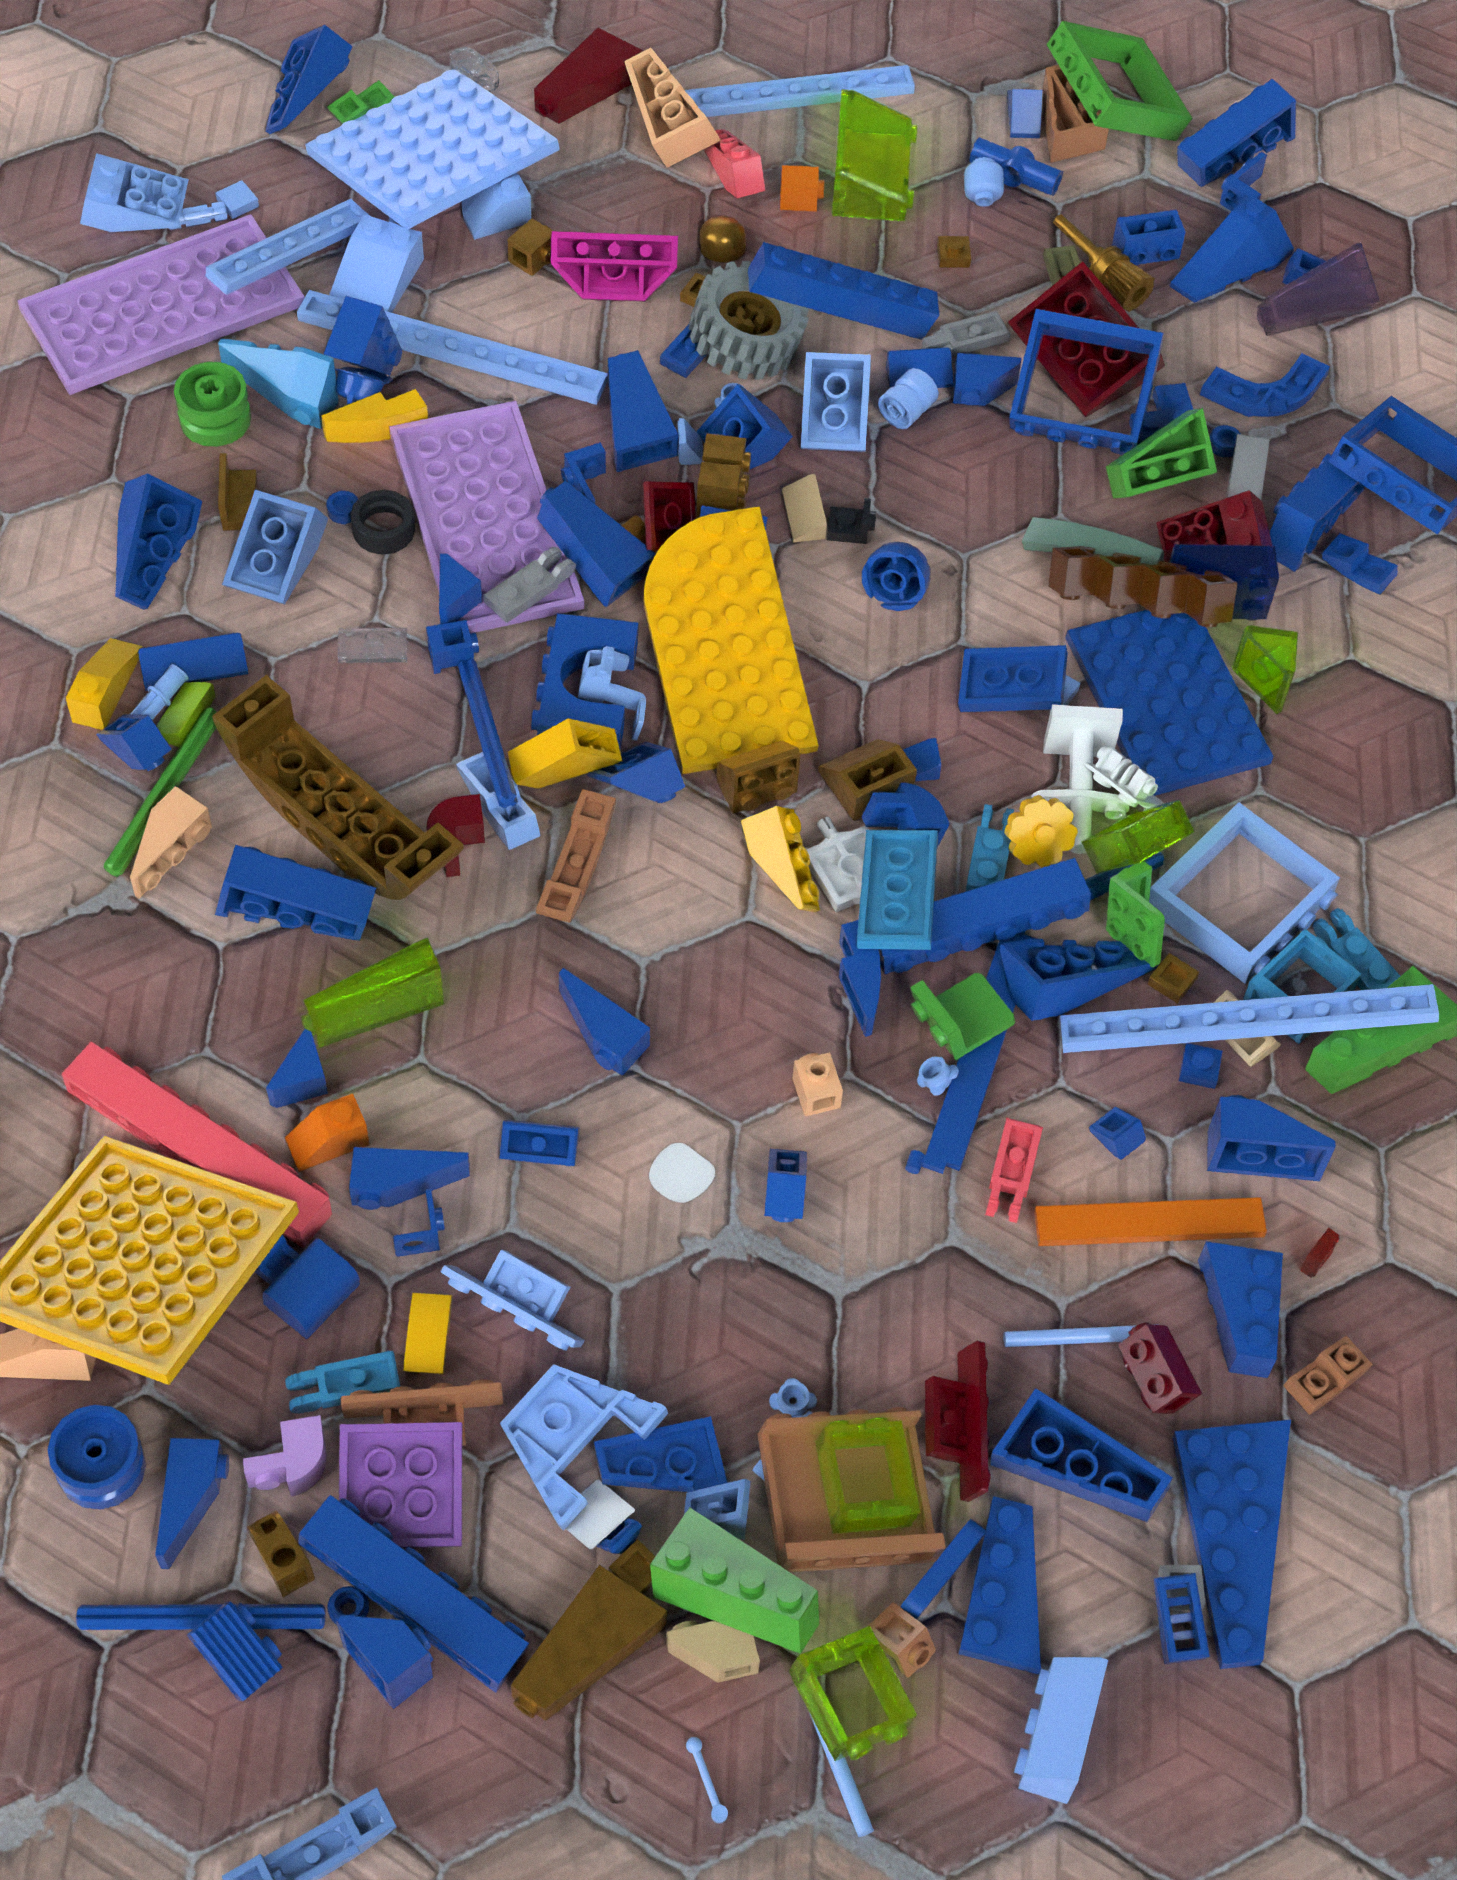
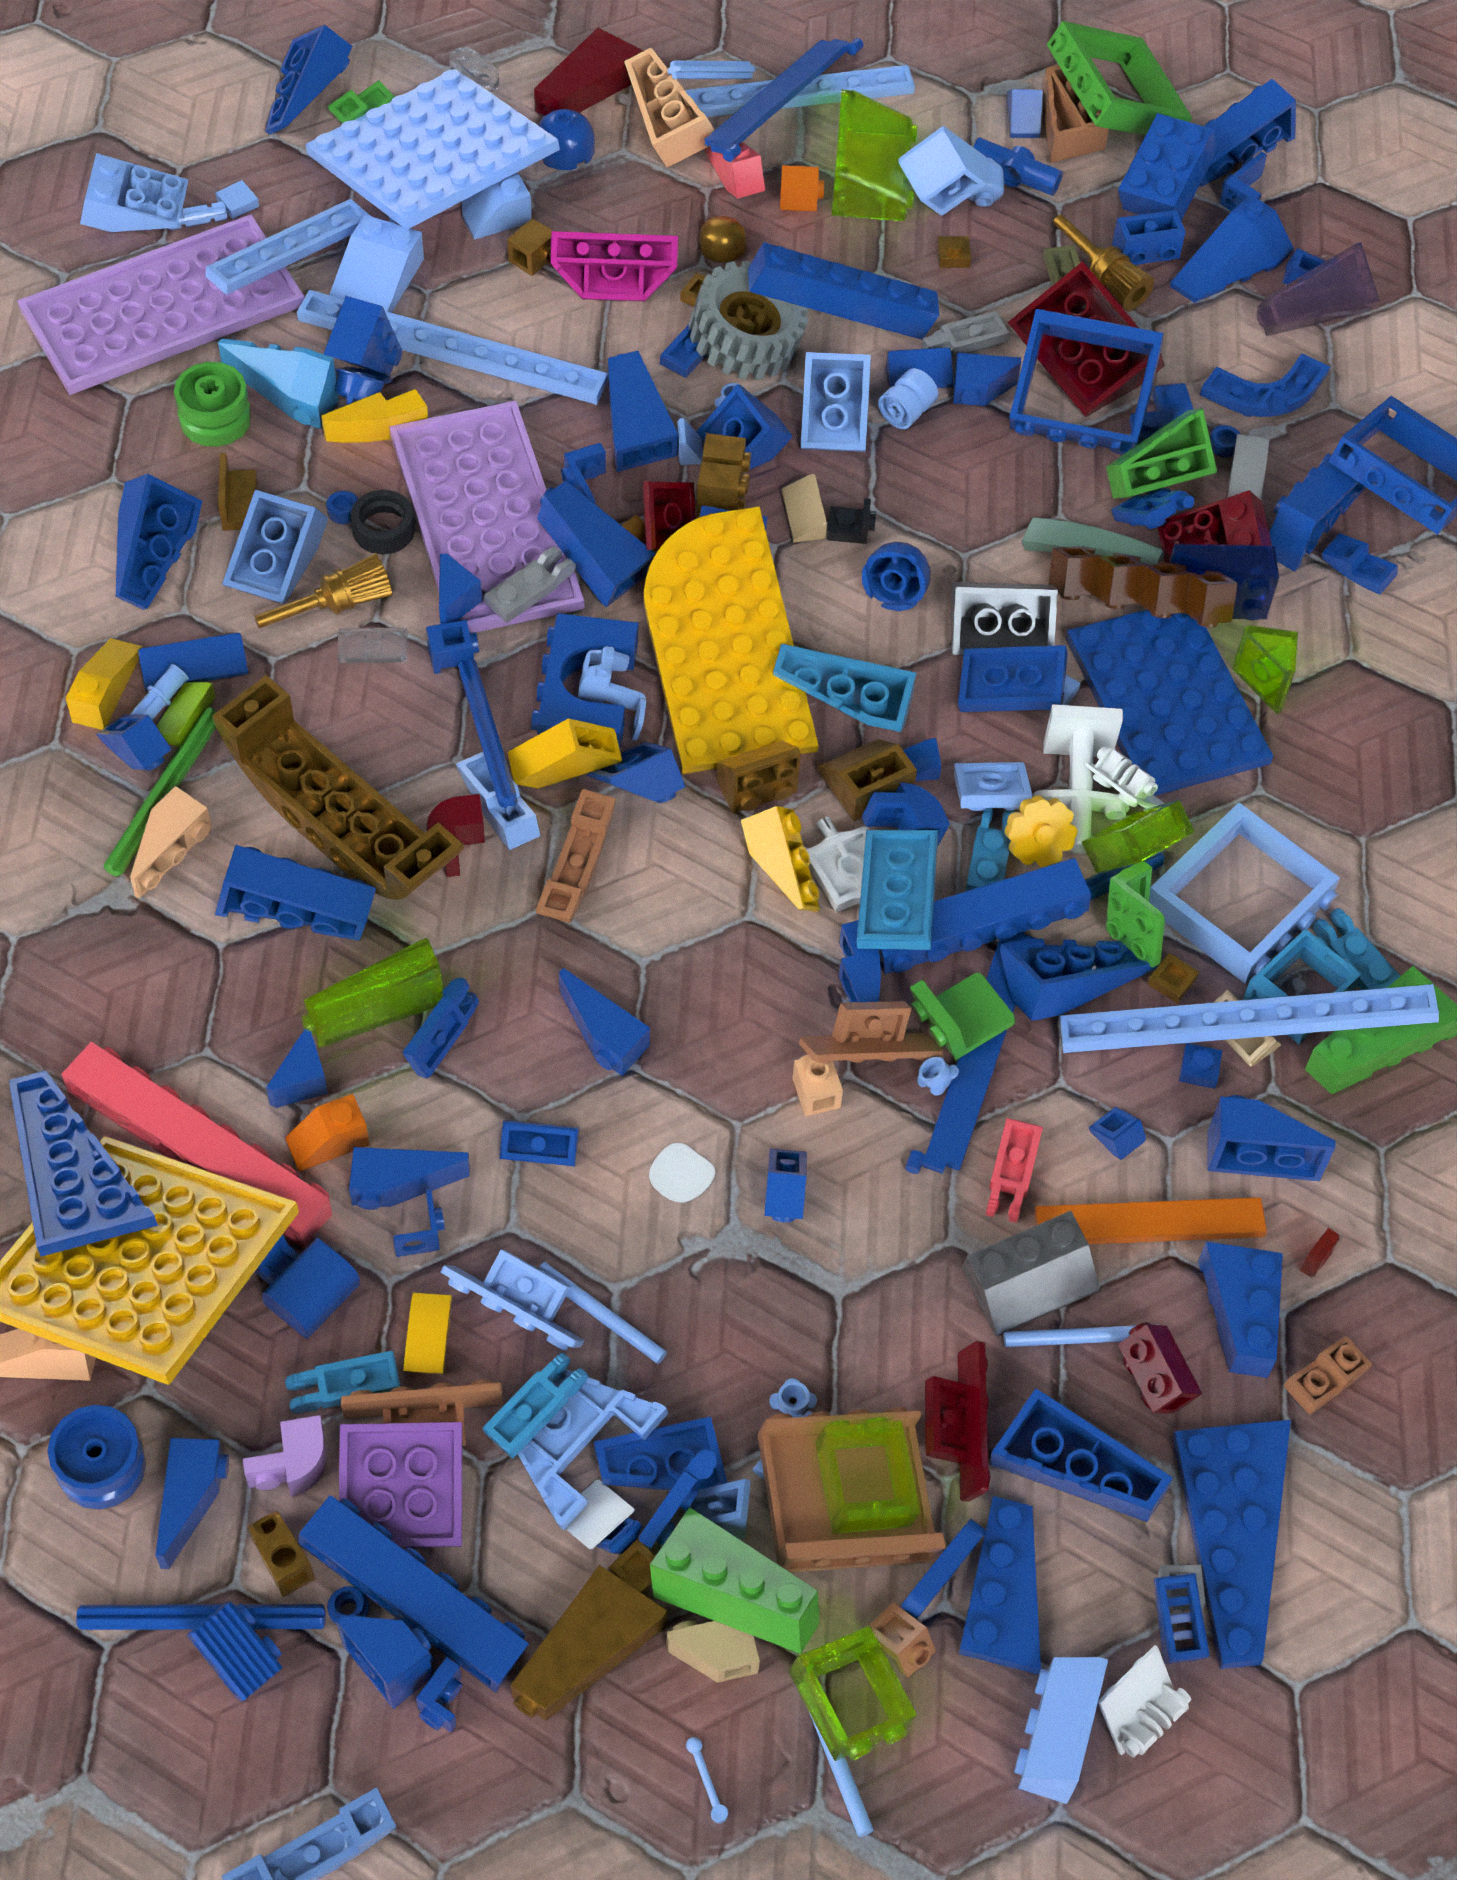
none -> blue wing [9,1070,158,1257]
none -> pearl gold piece [254,553,393,629]
none -> blue hinge [402,977,479,1078]
none -> blue bracket [416,1657,463,1732]
none -> dark azure hinge [482,1353,588,1459]
none -> blue cylinder [538,109,595,170]
none -> light blue bar [538,1262,667,1364]
none -> blue hinge [638,1448,718,1549]
none -> light blue axle [667,60,756,79]
none -> blue piece [705,38,864,162]
none -> dark azure wedge [773,644,916,732]
none -> nougat bracket [799,1001,944,1064]
none -> light blue slope [898,126,987,216]
none -> flat silver slope [950,582,1058,655]
none -> light blue plate [954,762,1032,811]
none -> flat silver slope [962,1211,1100,1337]
none -> white hinge [1098,1645,1191,1758]
none -> blue plate [1111,488,1194,529]
none -> blue brick [1118,113,1217,221]

